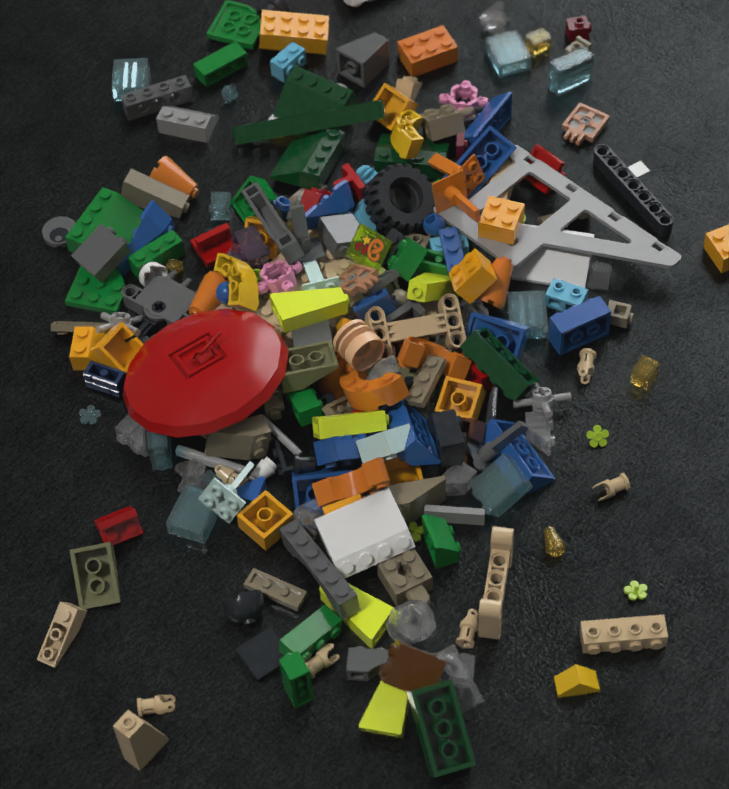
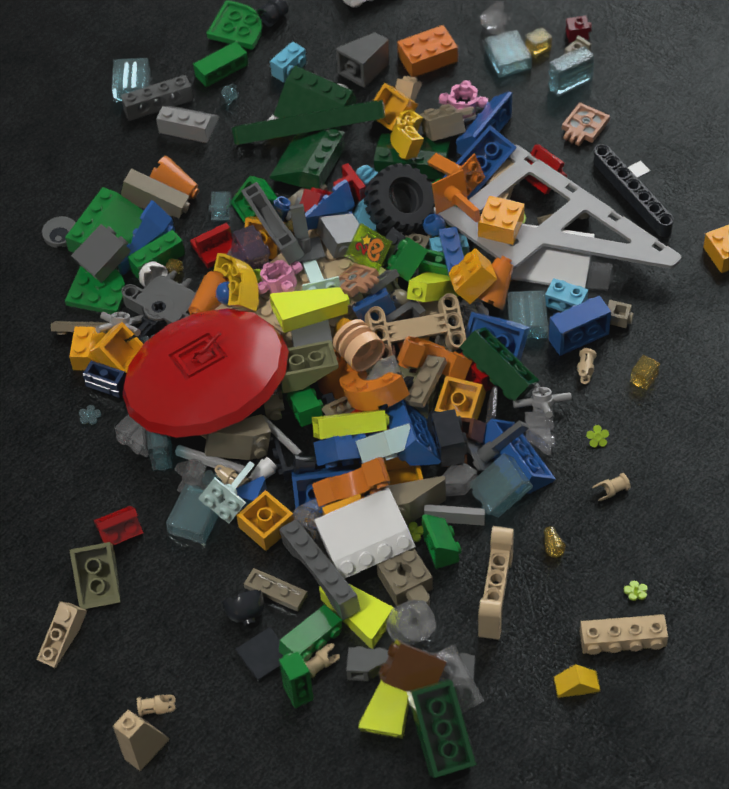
light orange brick [259,10,329,54] -> none
dark red plate [456,133,468,162] -> none
tan piece [456,609,478,649] -> none

